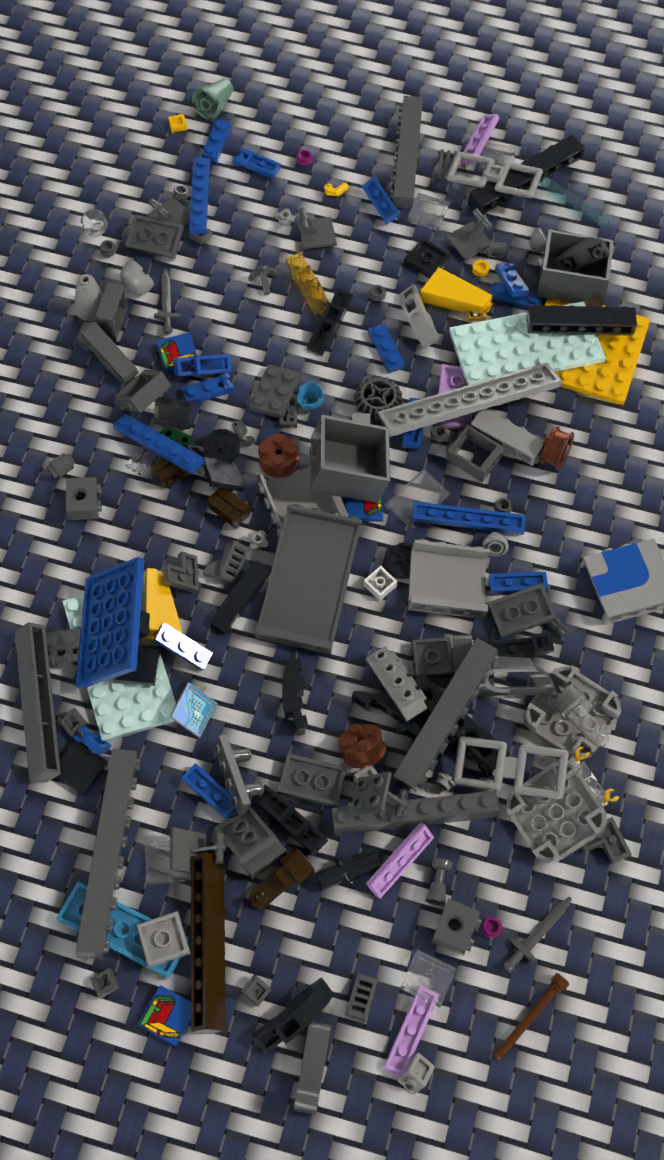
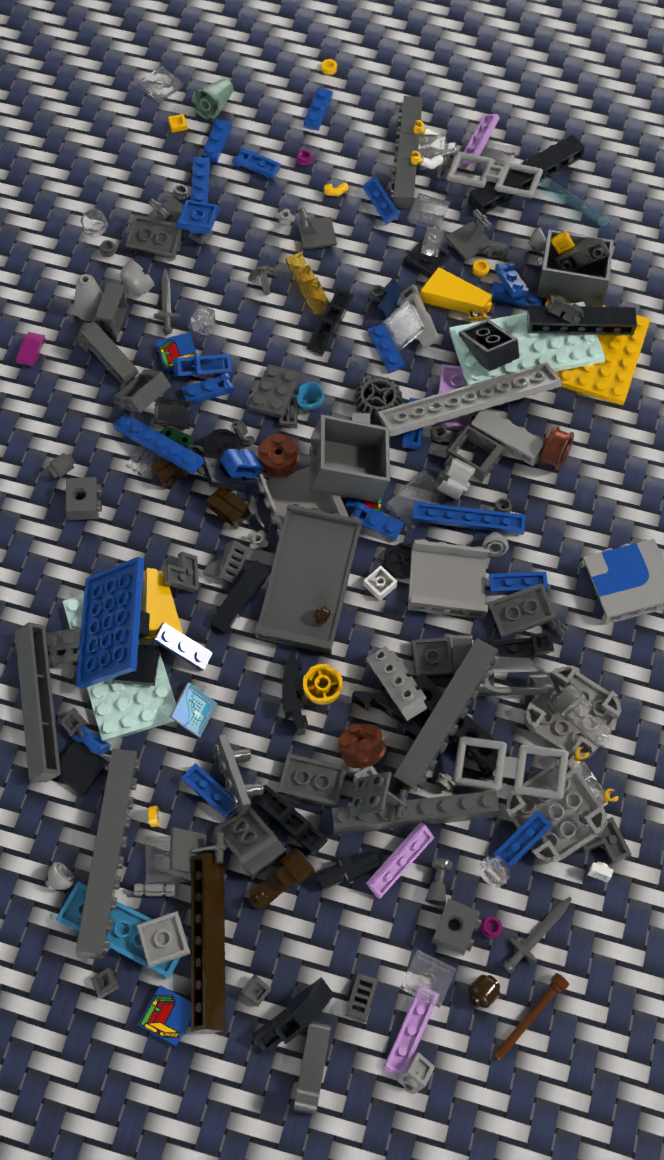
none -> magenta slope [16,332,45,366]
none -> light grey brick [45,862,74,891]
none -> light grey axle [133,884,175,897]
none -> clear tile [137,66,183,103]
none -> yellow tile [148,806,160,827]
none -> blue tile [177,200,219,234]
none -> clear brick [191,304,216,336]
none -> blue brick [220,449,264,478]
none -> flat silver piece [248,495,266,527]
none -> yellow cylinder [303,664,342,705]
none -> blue plate [304,87,333,131]
none -> dark brown plate [314,606,331,624]
none -> yellow tile [321,59,337,75]
none -> blue plate [350,502,404,540]
none -> dark blue slope [377,278,401,319]
none -> clear tile [383,300,425,350]
none -> torso [410,120,457,170]
none -> clear brick [421,227,445,257]
none -> light grey brick [434,456,475,500]
none -> black slope [458,319,520,371]
none -> dark brown head [468,975,500,1008]
none -> clear head [479,856,510,888]
none -> blue plate [493,810,554,869]
none -> dark grey hinge [546,295,584,325]
none -> yellow tile [551,231,574,254]
none -> white plate [587,862,613,882]

